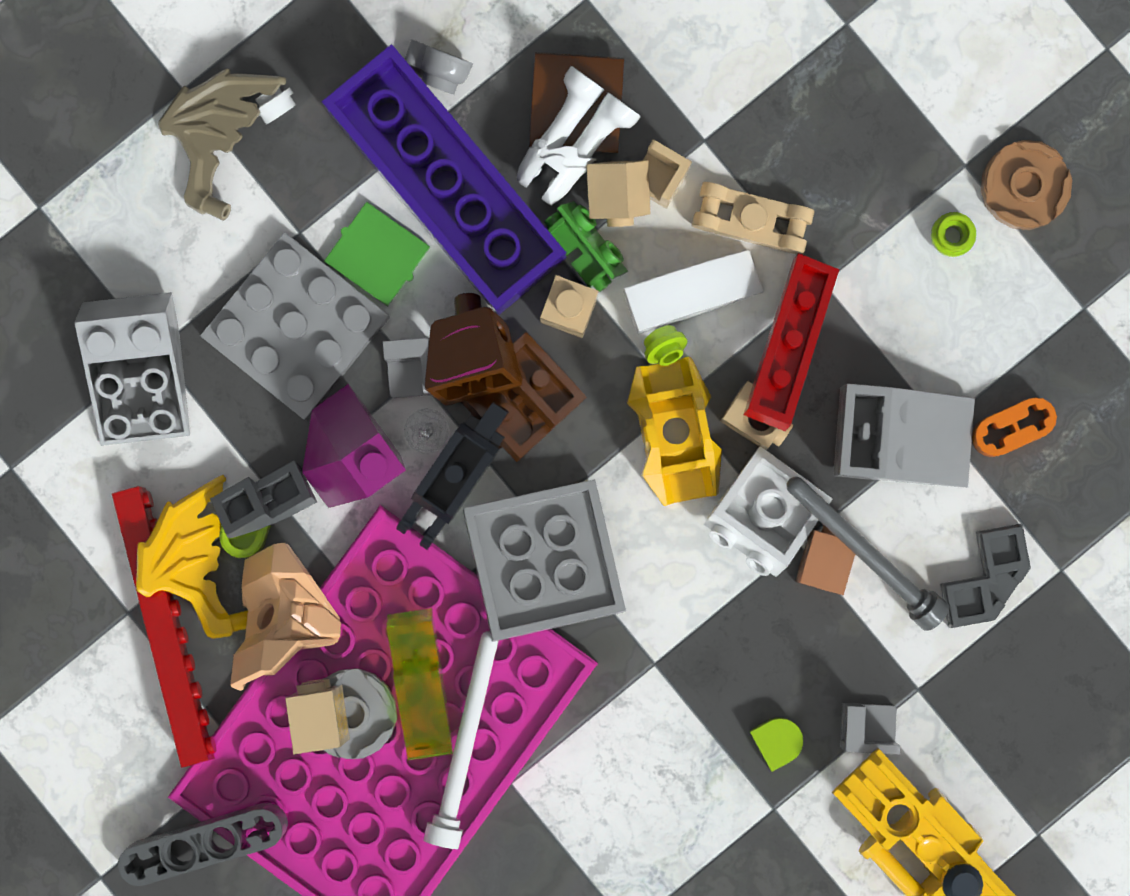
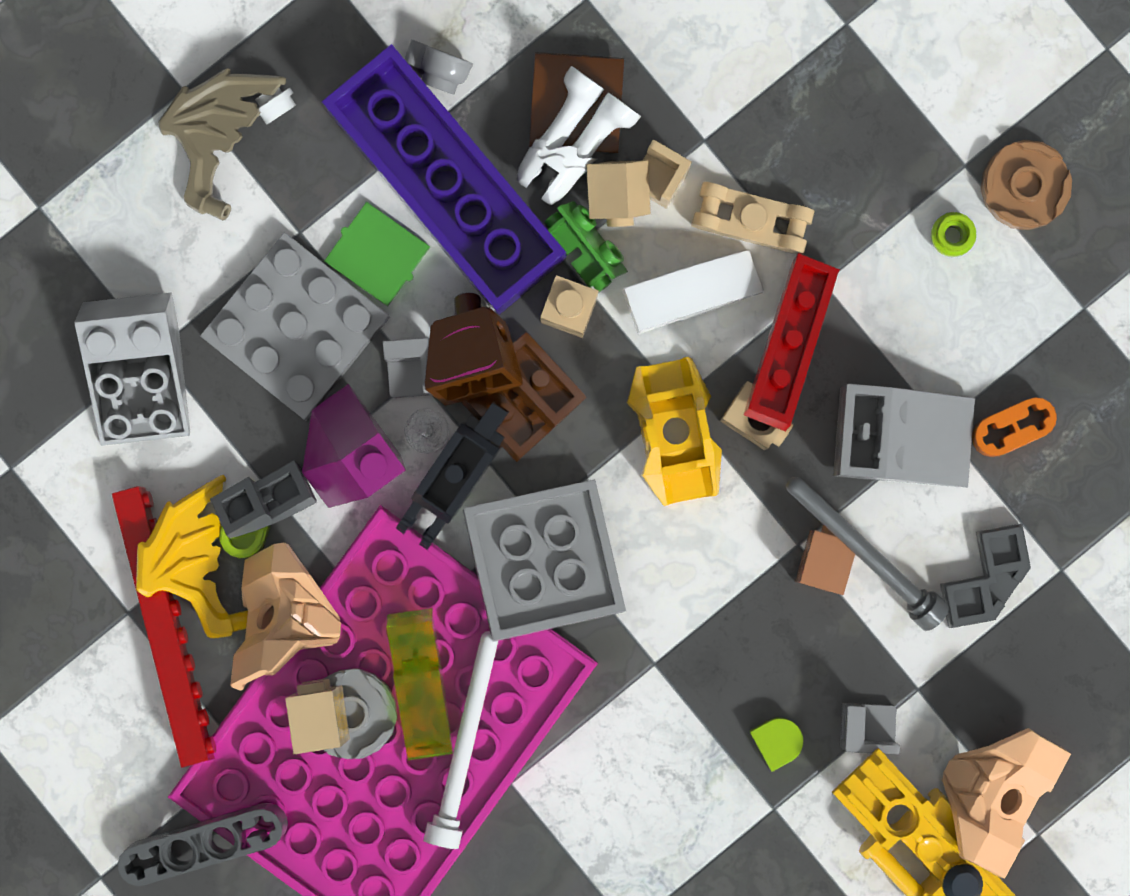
lime plate [644,325,688,366] -> none
white plate [704,446,832,577] -> none
none -> light nougat piece [942,728,1071,879]

